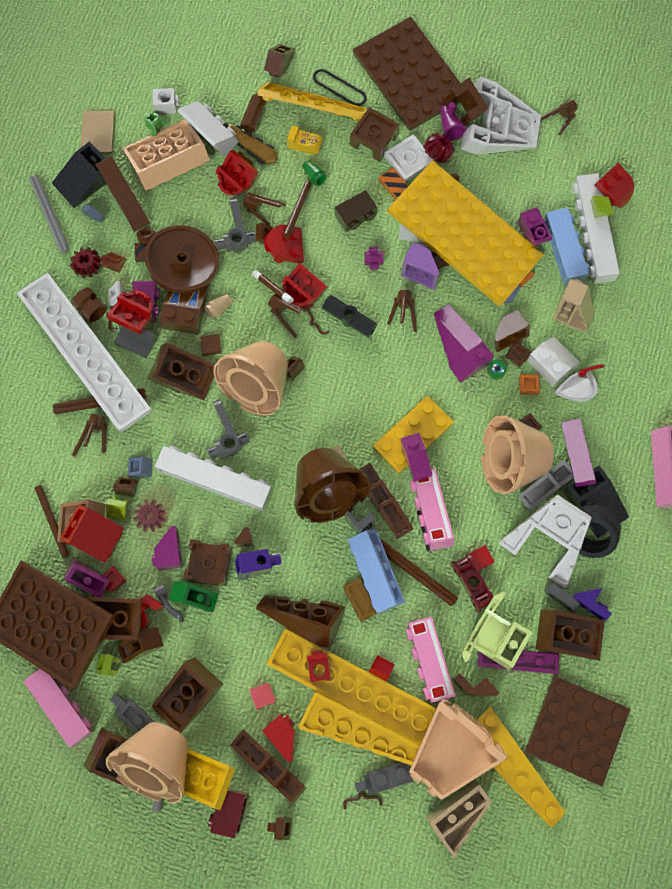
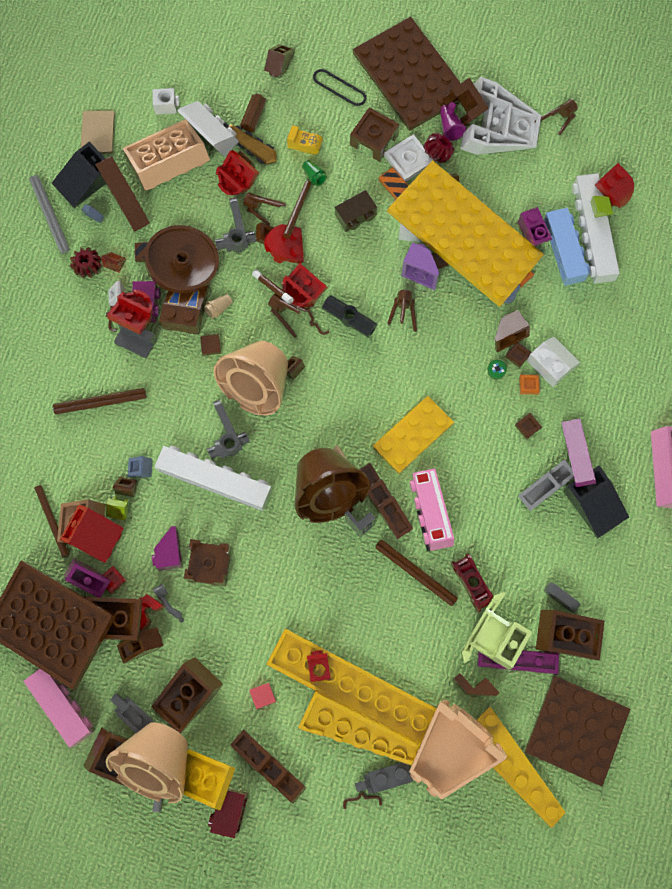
white plate [17,273,152,433] -> none
reddish brown wheel [72,287,107,323] -> none
reddish brown plant [72,414,108,456] -> none
lime tile [95,653,120,676] -> none
clear pink gear [133,499,166,532] -> none
reddish brown tile [137,228,155,244] -> none
bright green piece [144,112,167,136] -> none
reddish brown slope [147,343,215,400] -> none
green slope [169,581,218,613] -> none
dark purple torso [234,549,282,580] -> none
reddish brown slope [235,527,254,547] -> none
reddish brown wedge [256,595,345,648] -> none
yellow wing [258,81,367,121] -> none
red slope [262,714,295,763] -> none
reddish brown tile [267,817,292,841] -> none
pearl gold tile [342,578,378,622] -> none
light blue brick [348,529,406,613] -> none
magenta gear [364,246,383,270] -> none
red tile [369,655,395,681] -> none
magenta slope [400,433,432,482] -> none
bright pink brick [405,617,455,703] -> none
tan wedge [425,780,492,858] -> none
magenta wedge [434,304,494,383] -> none
red tile [469,545,495,571] -> none
light nougat cone [481,415,553,494] -> none
white wing [499,495,592,589] -> none
tan wedge [552,279,594,333] -> none
white piece [554,364,605,402] -> none
dark purple slope [572,588,612,621] -> none
black tyre [579,504,621,558] -> none

